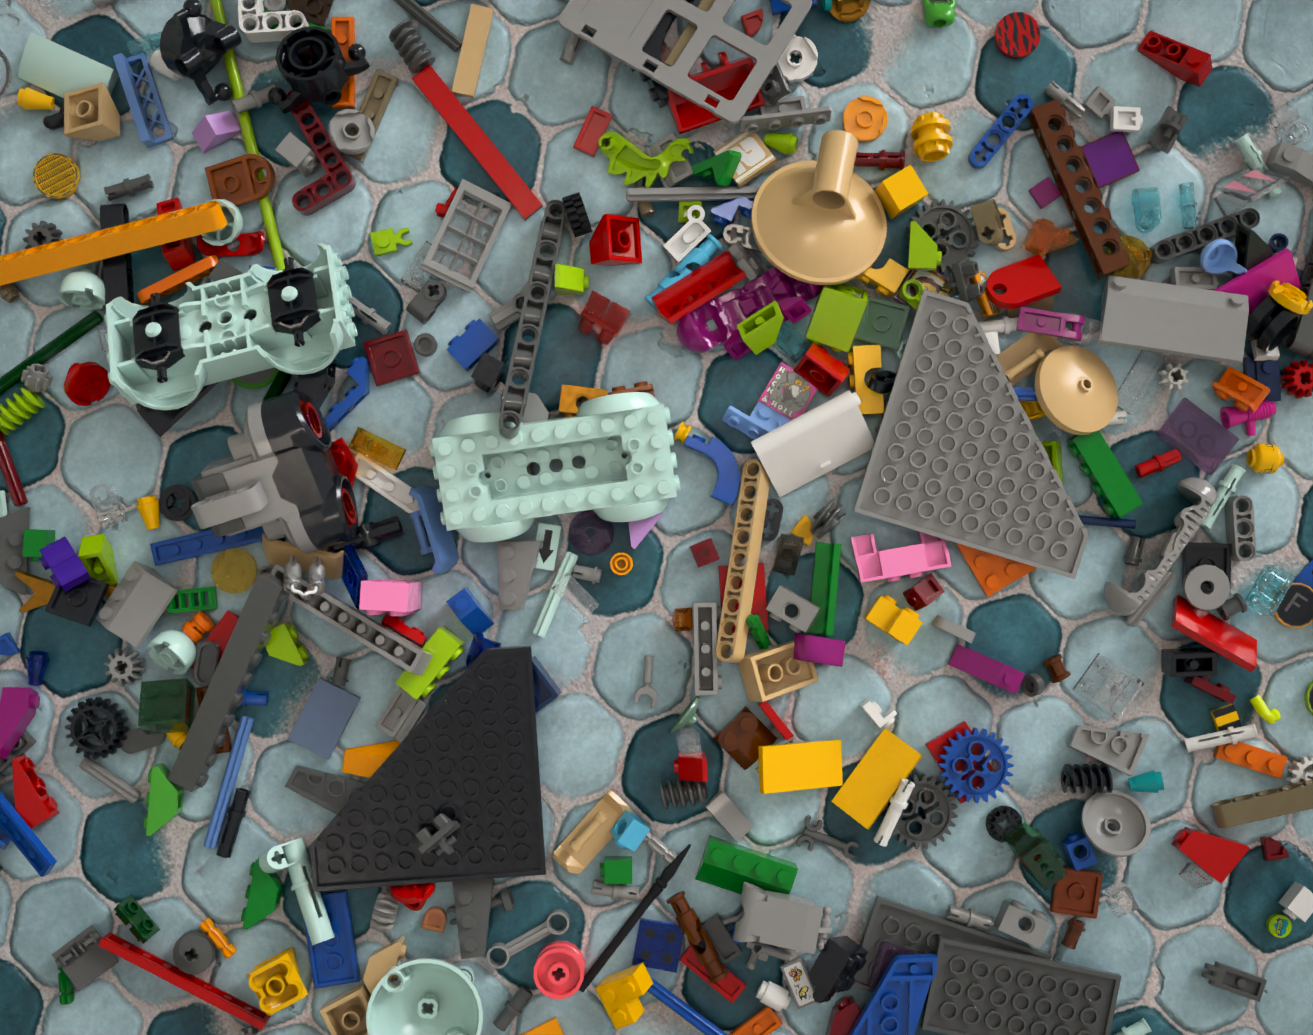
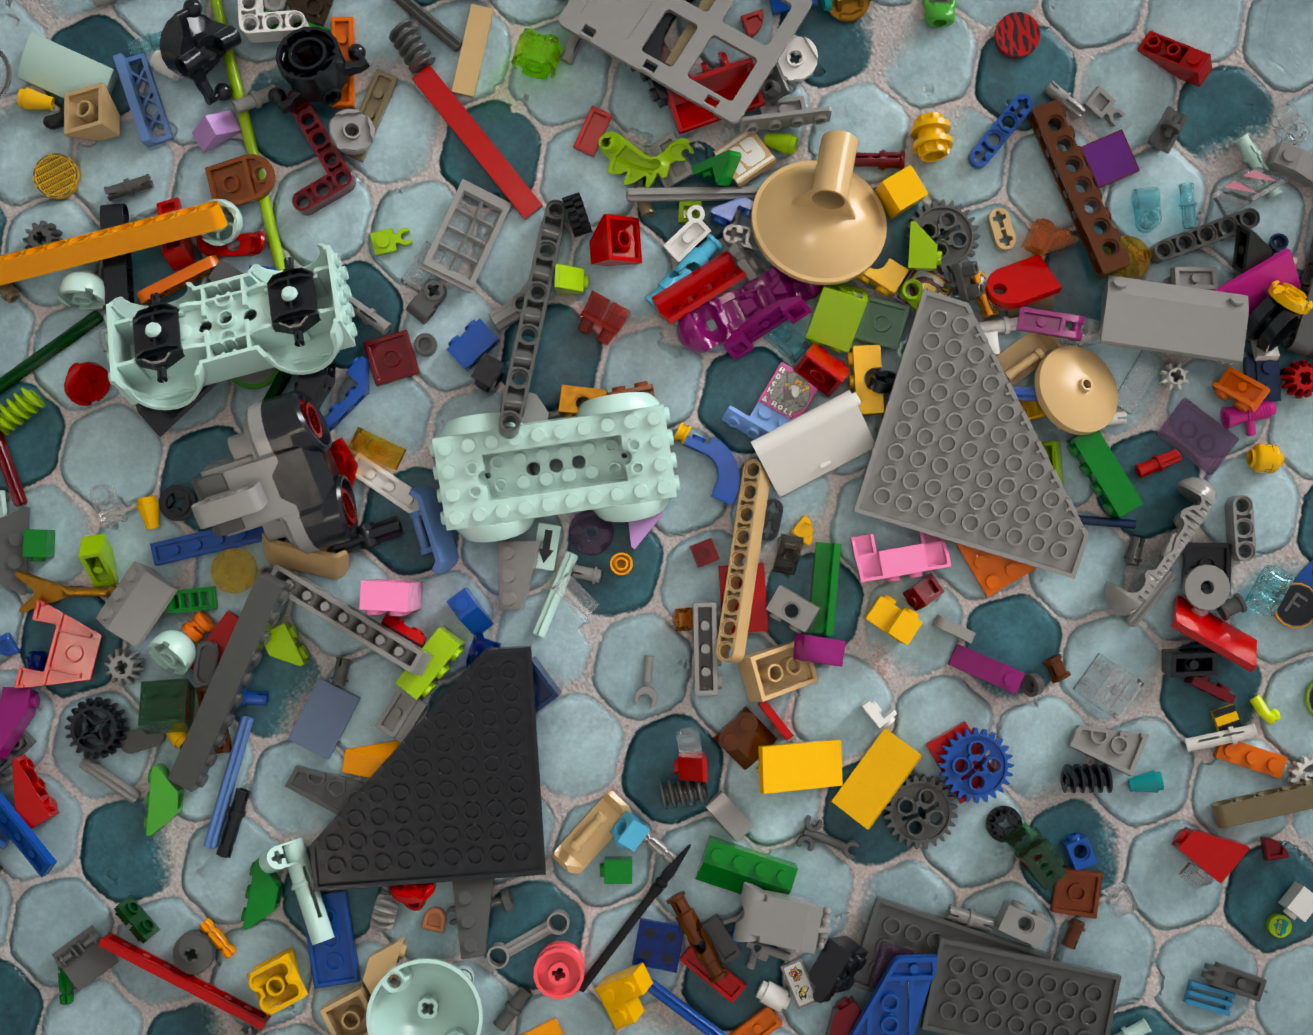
light grey gear [21,364,53,392] -> none
dark purple brick [38,536,90,592] -> none
black plate [45,577,109,627] -> none
light grey brick [275,132,320,178] -> none
clear piece [283,555,326,598] -> none
clear blue tile [341,544,368,610] -> none
dark grey hips [415,813,460,856] -> none
red hand [435,188,457,218] -> none
light grey pin [591,879,639,901] -> none
sand green dish [669,696,700,734] -> none
lime slope [737,301,784,355] -> none
green axle [746,614,771,650] -> none
dark grey piece [810,498,846,539] -> none
light orange tile [842,96,888,143] -> none
white pin [873,779,915,847] -> none
dark tan piece [971,199,1003,246] -> none
magenta tile [1028,177,1061,209] -> none
light grey dish [1081,790,1151,857] -> none
white bracket [1110,106,1143,135] -> none
light blue hat [1200,238,1247,275] -> none
light aqua pin [1201,464,1246,530] -> none
none -> wing [14,600,103,689]
none -> clear neon green brick [511,28,563,80]
none -> dark azure tile [1183,979,1236,1016]

